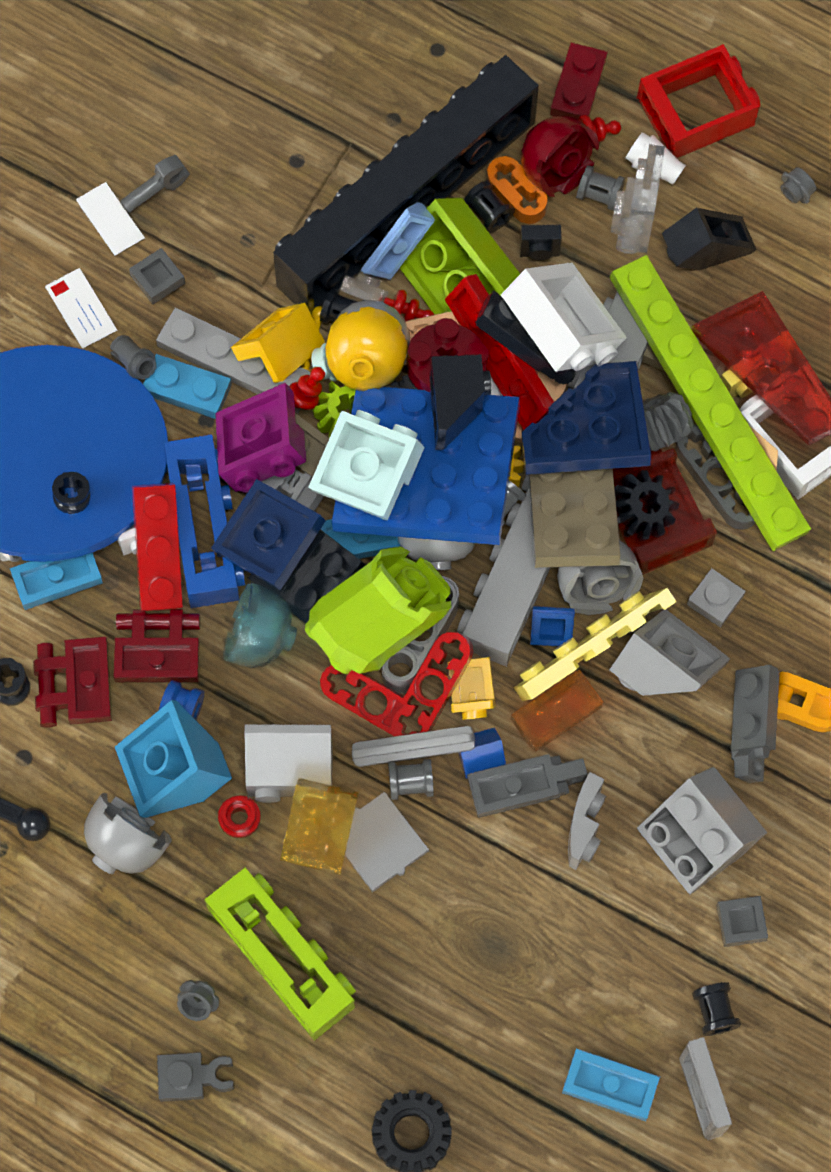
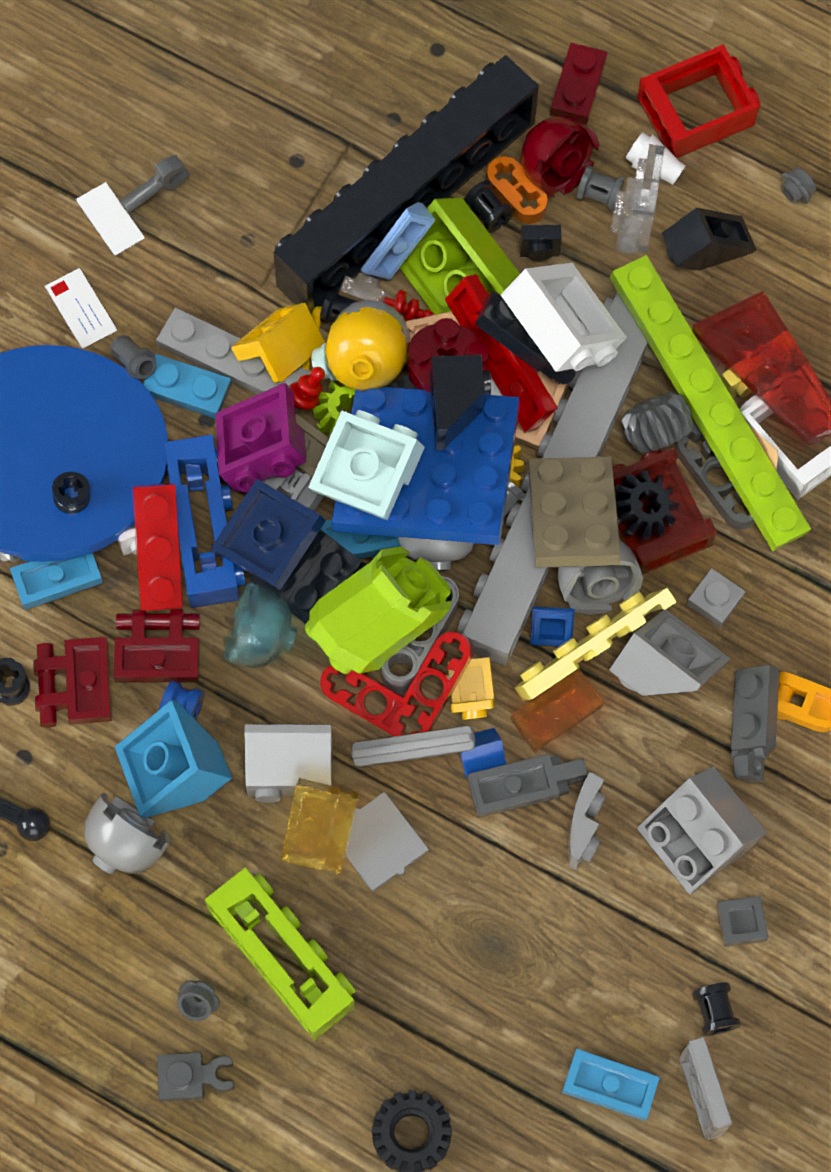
dark grey plate [129,248,185,305] -> none
red plate [218,796,261,838] -> none
dark grey bush [388,759,434,800] -> none
dark blue plate [522,361,651,475] -> none
red hair [578,115,622,142] -> none

